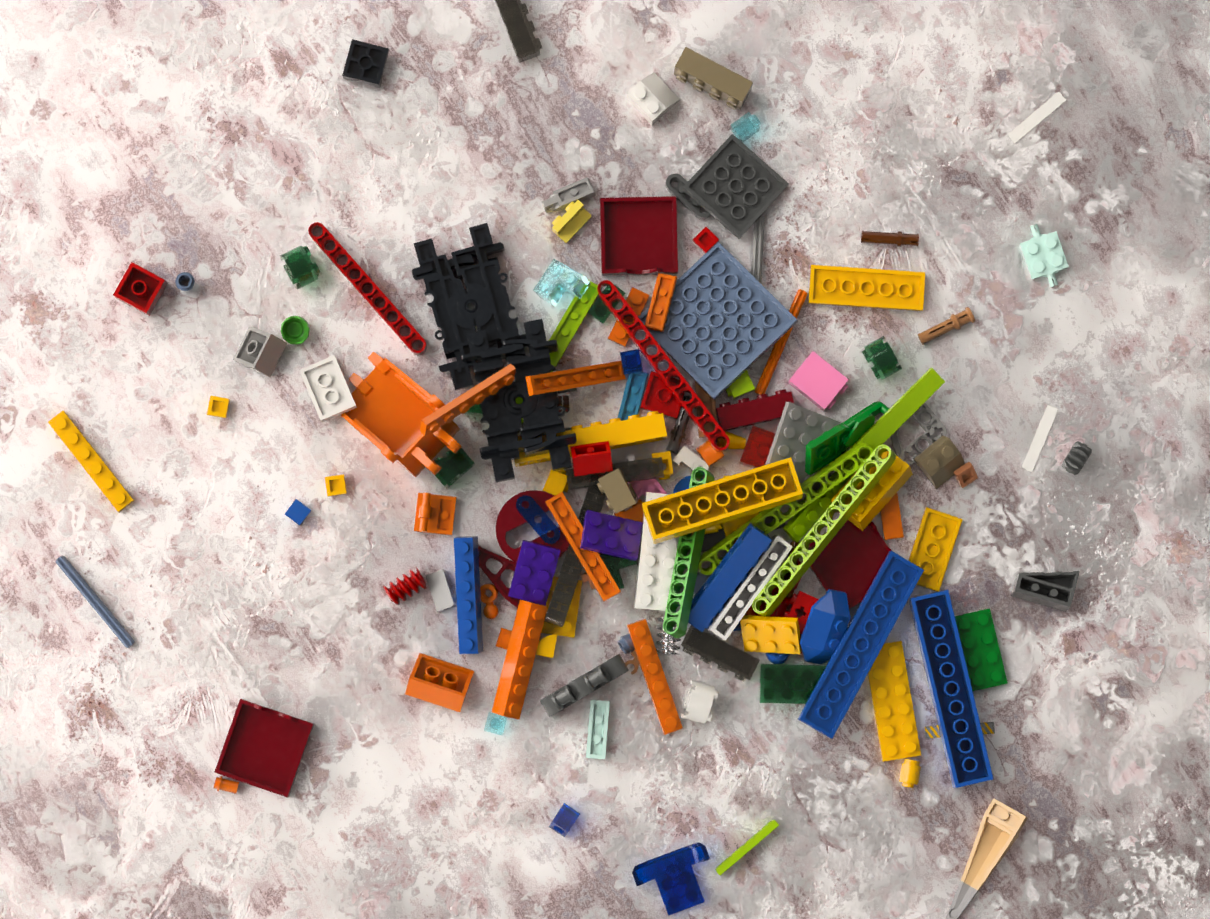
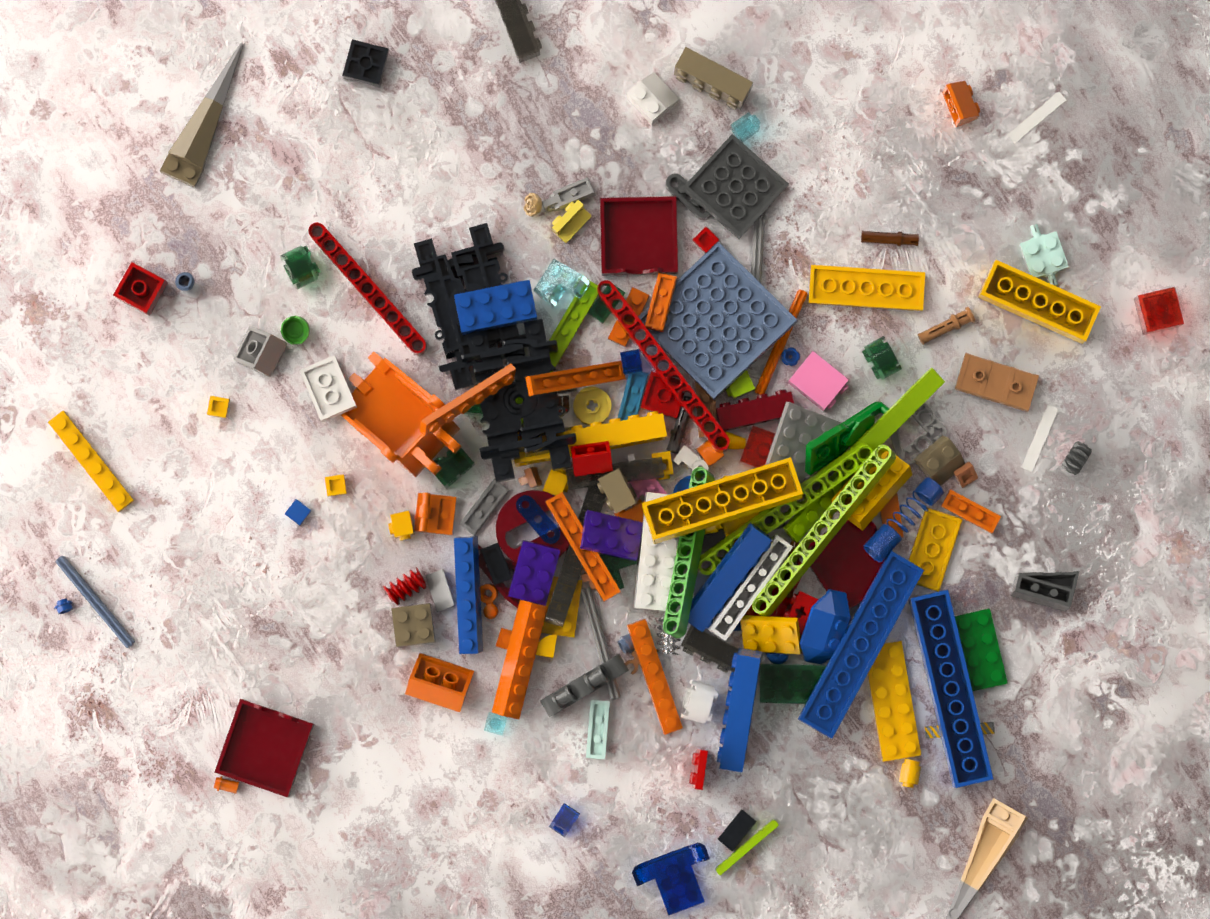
none -> blue plate [54,599,73,614]
none -> dark tan plate [160,43,243,188]
none -> yellow brick [388,511,415,541]
none -> dark tan brick [391,603,436,647]
none -> blue brick [454,280,538,335]
none -> white sticker [457,418,486,454]
none -> light grey tile [459,479,510,536]
none -> black tile [480,543,512,585]
none -> nougat tile [518,467,543,488]
none -> tan plate [524,193,542,216]
none -> light yellow plate [573,386,611,425]
none -> light grey axle [581,587,621,700]
none -> red plate [689,749,708,790]
none -> blue brick [717,648,762,772]
none -> black tile [717,809,757,851]
none -> blue plate [781,347,800,366]
none -> blue piece [863,477,944,562]
none -> orange plate [941,489,1001,534]
none -> orange slope [942,81,980,127]
none -> medium nougat container [954,353,1039,412]
none -> yellow brick [978,260,1101,344]
none -> clear red brick [1134,287,1184,335]

